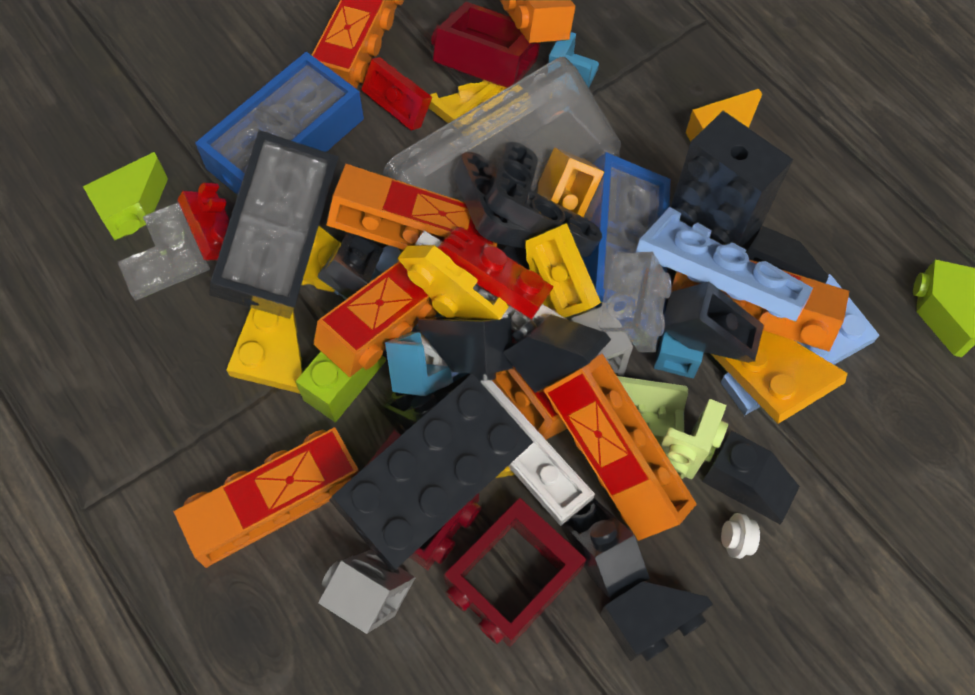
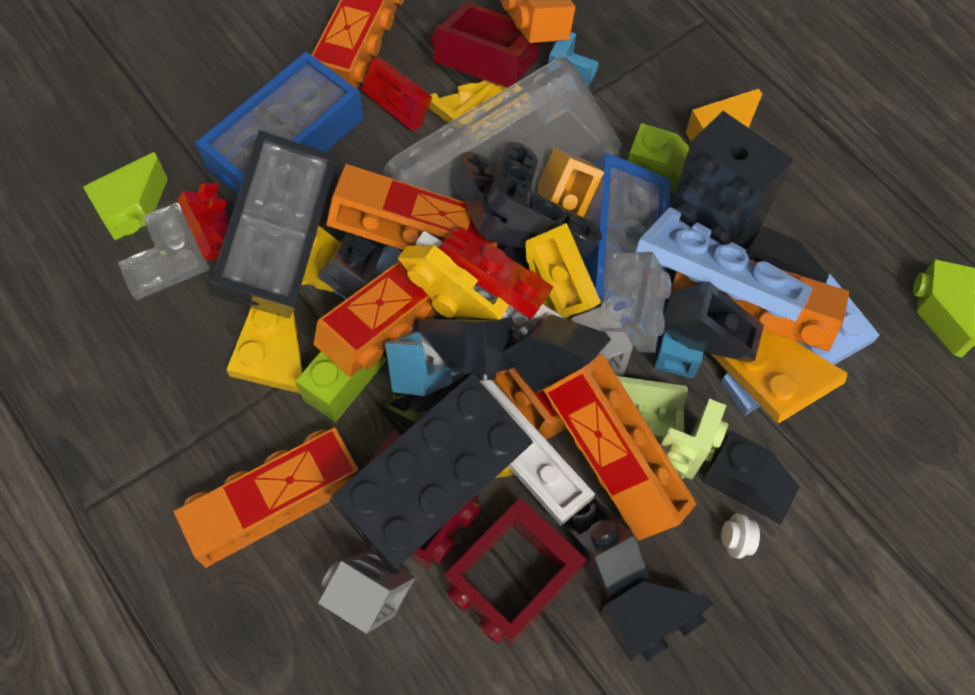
none -> lime slope [628,123,689,194]

